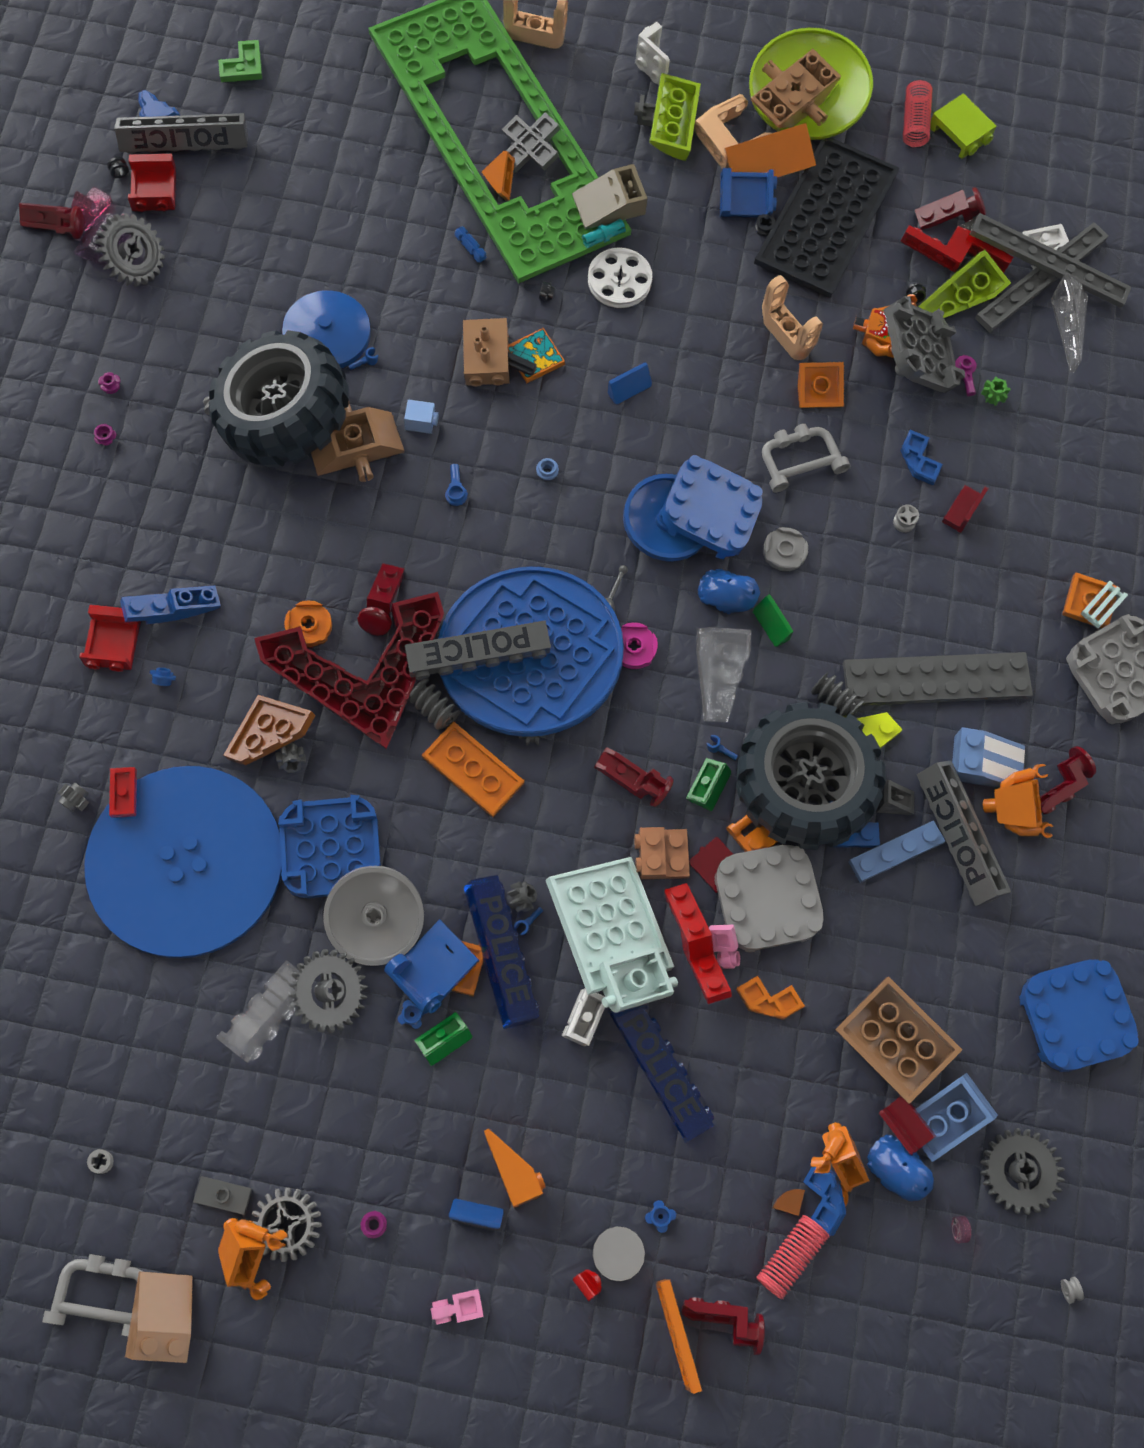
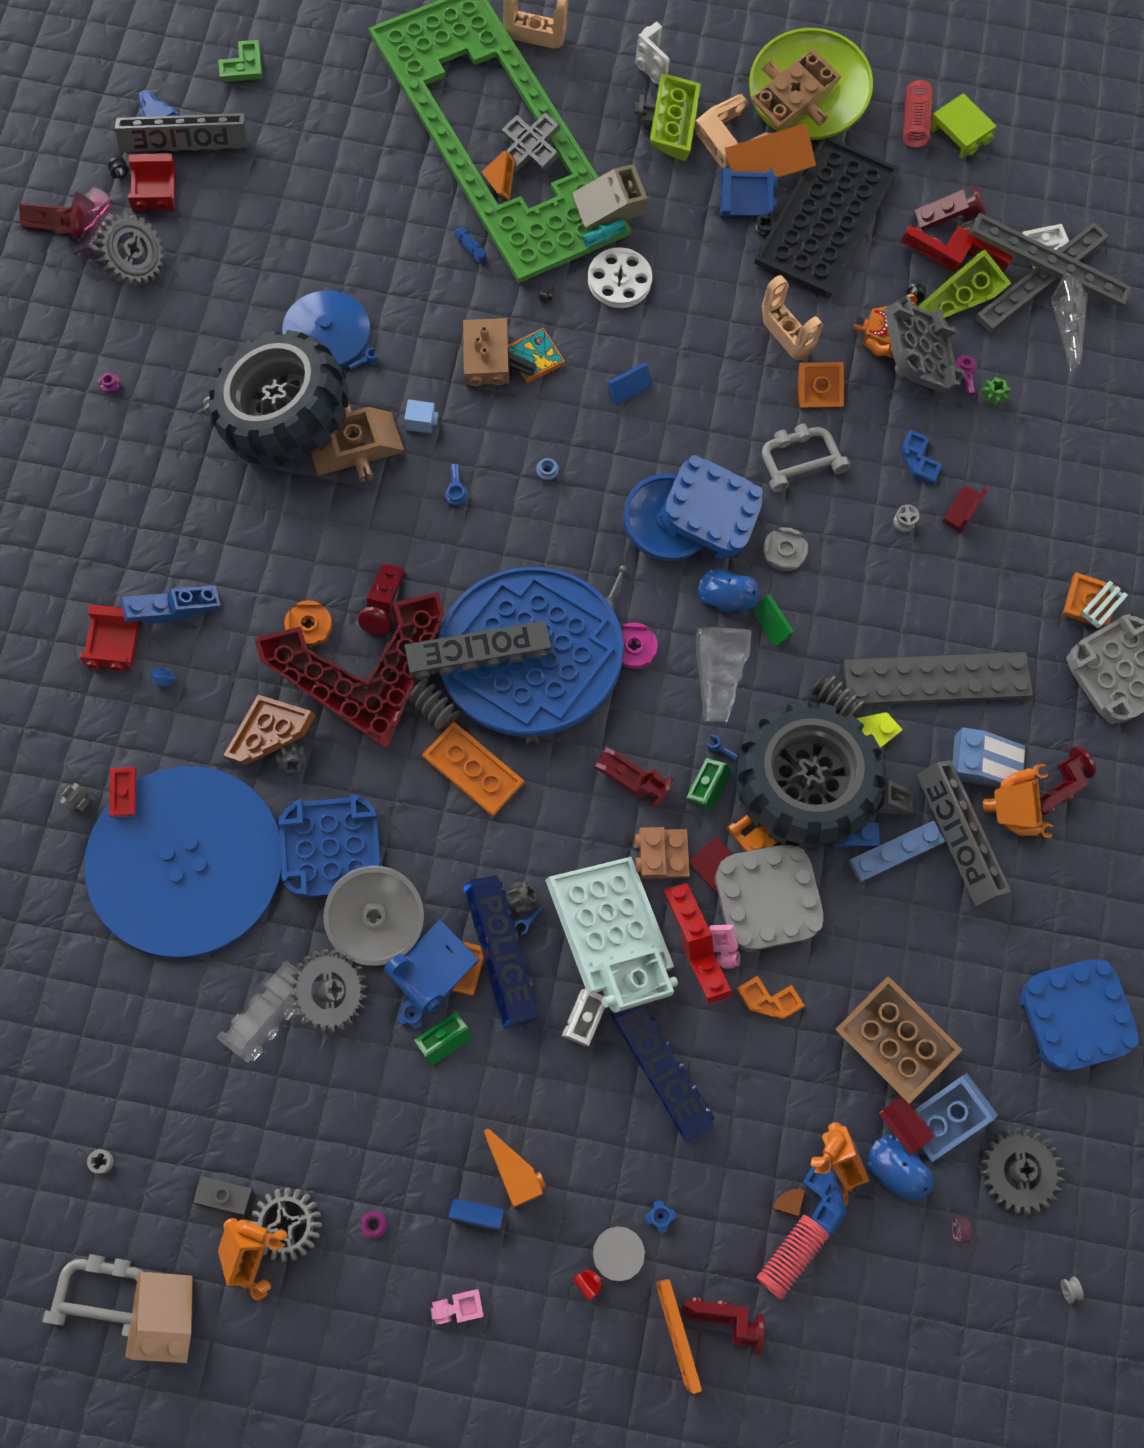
magenta plate [94,424,116,446] -> none

